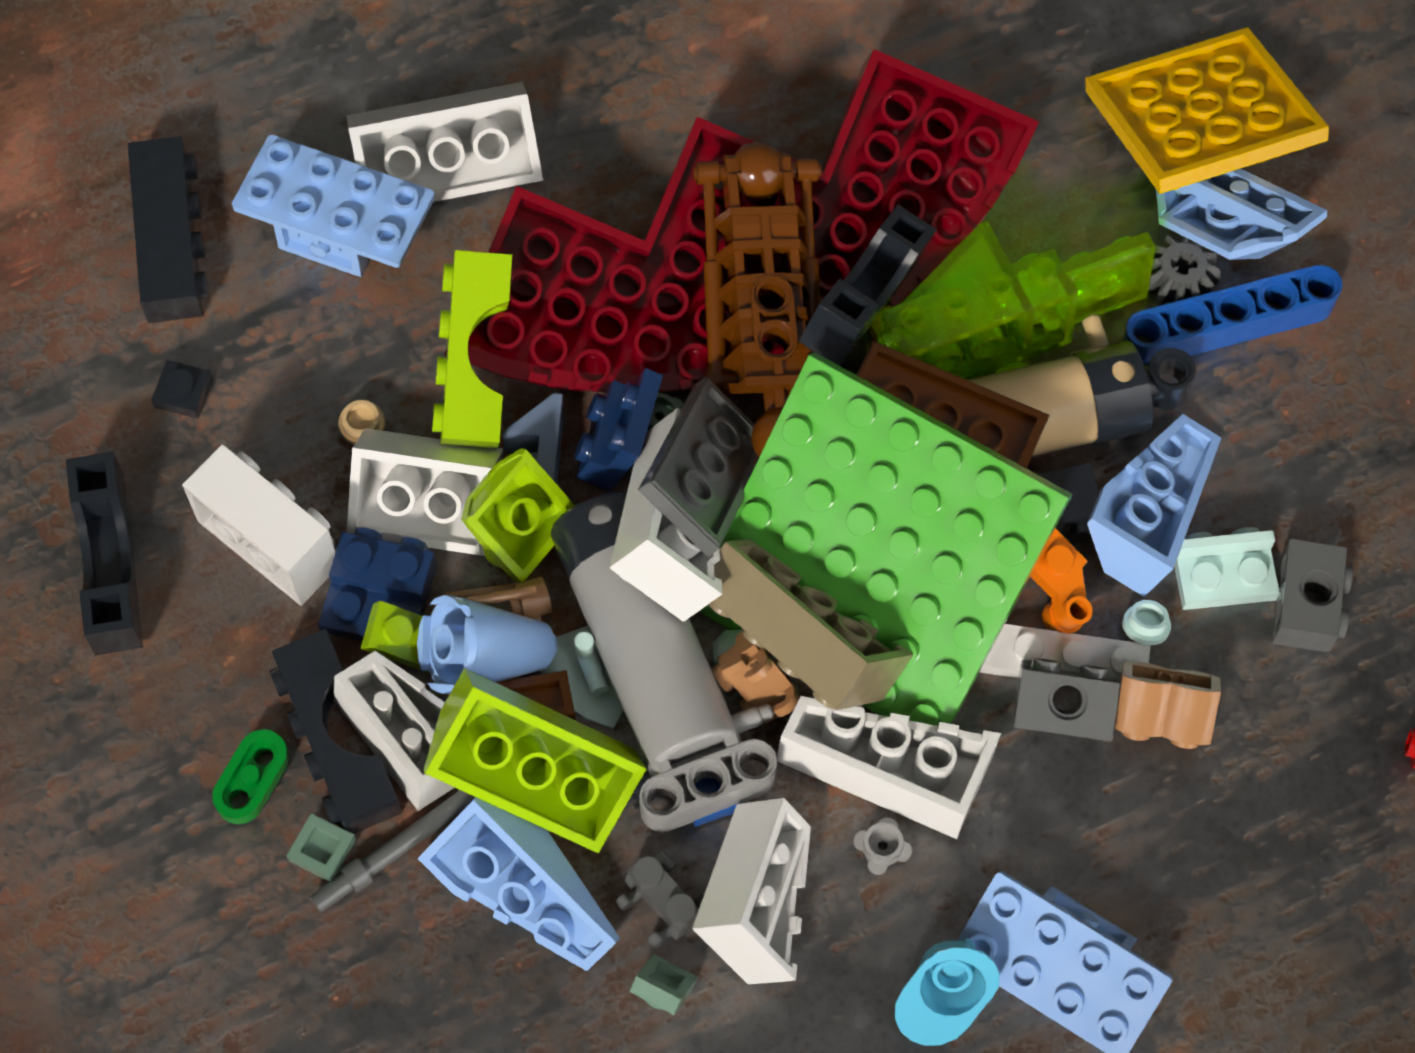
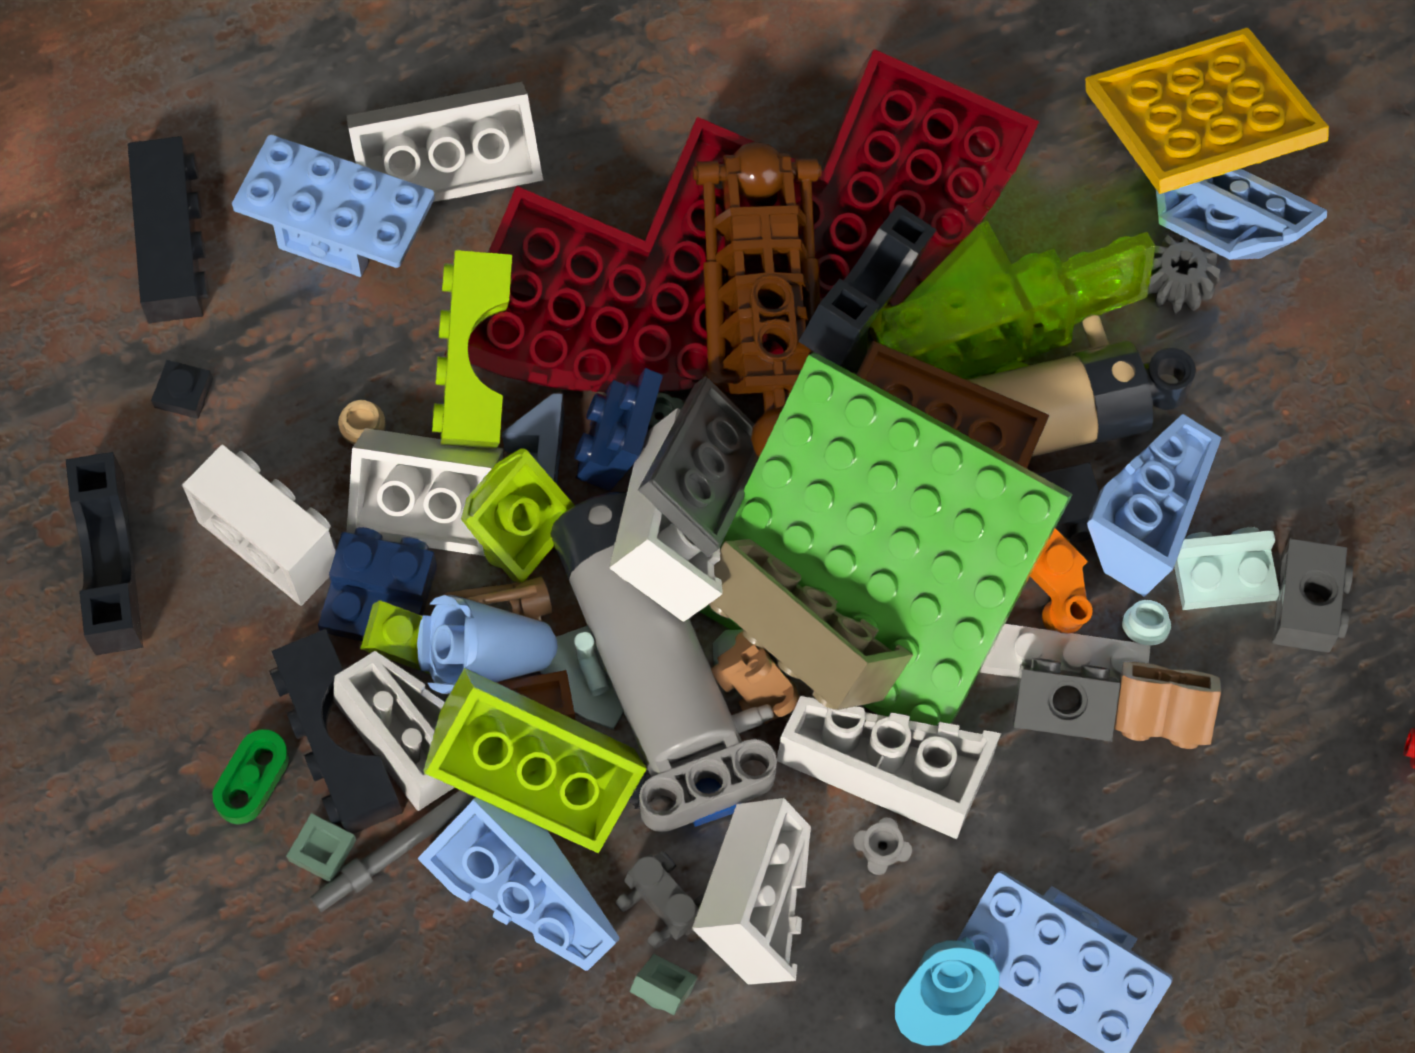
blue beam [1122,265,1343,364] -> none

